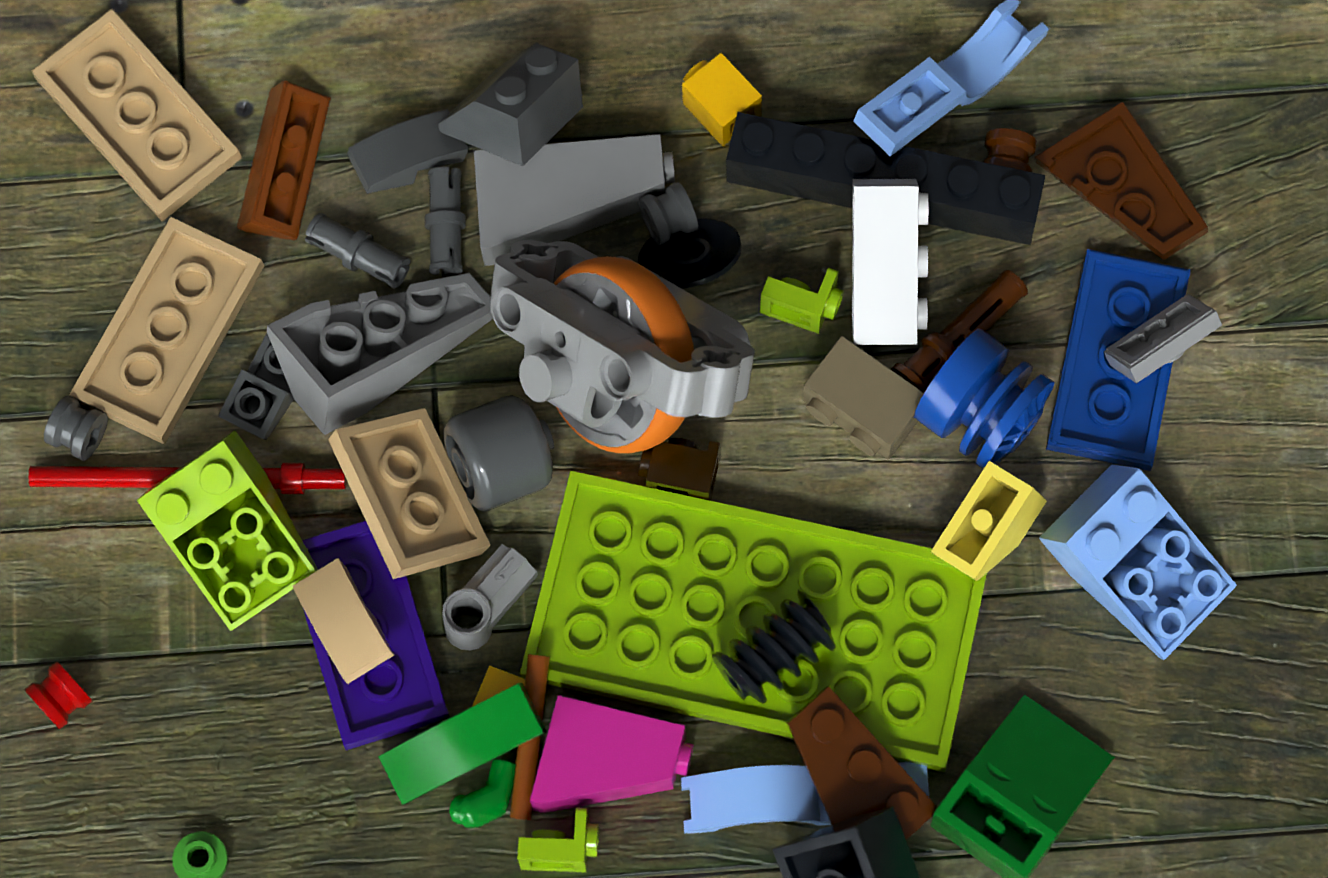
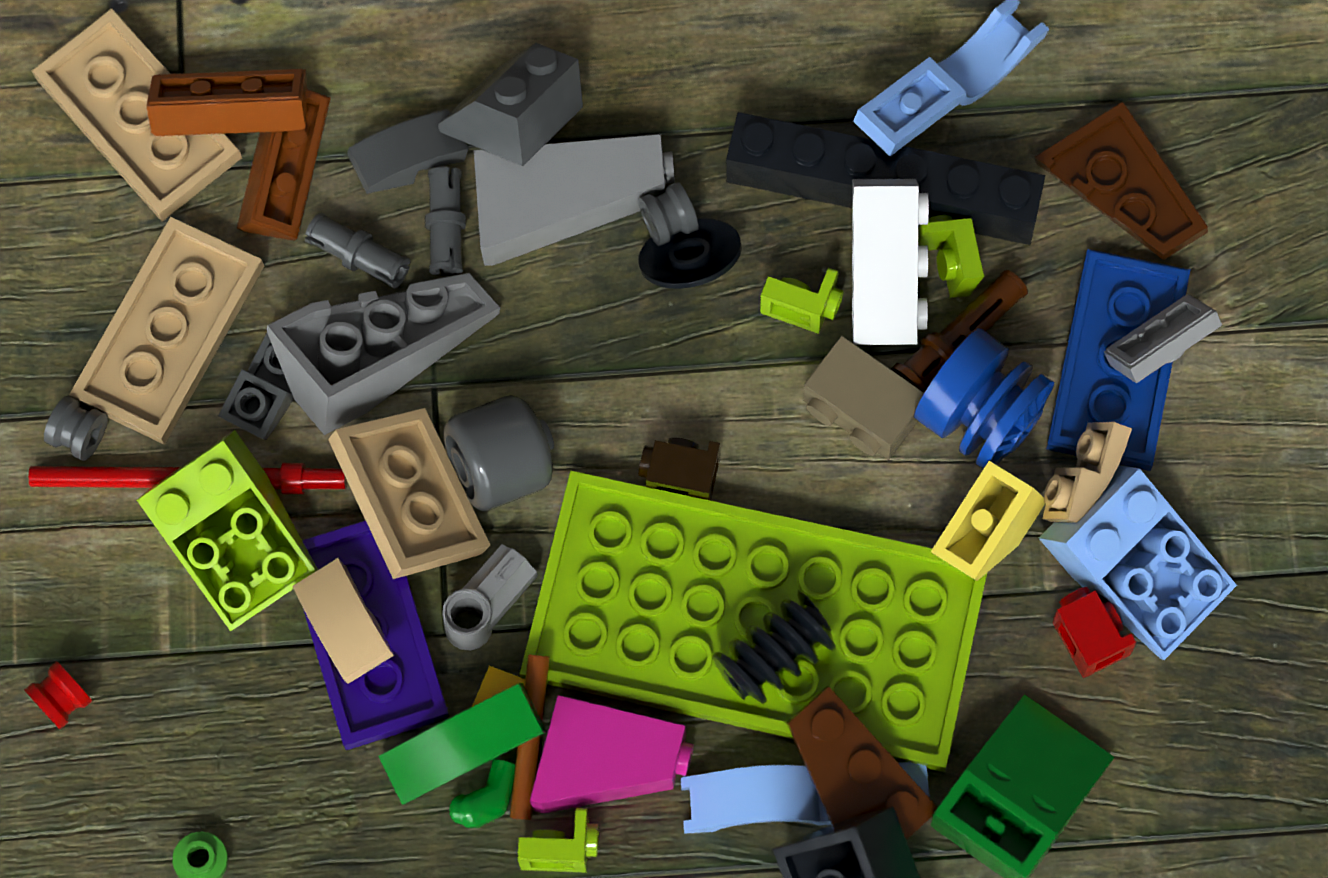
light grey piece [490,240,755,453] -> none
yellow brick [682,53,762,147] -> none
reddish brown wheel [982,128,1037,172] -> none
none -> dark orange slope [146,69,307,136]
none -> lime bracket [918,215,984,298]
none -> tan slope [1042,422,1132,523]
none -> red brick [1052,587,1137,679]

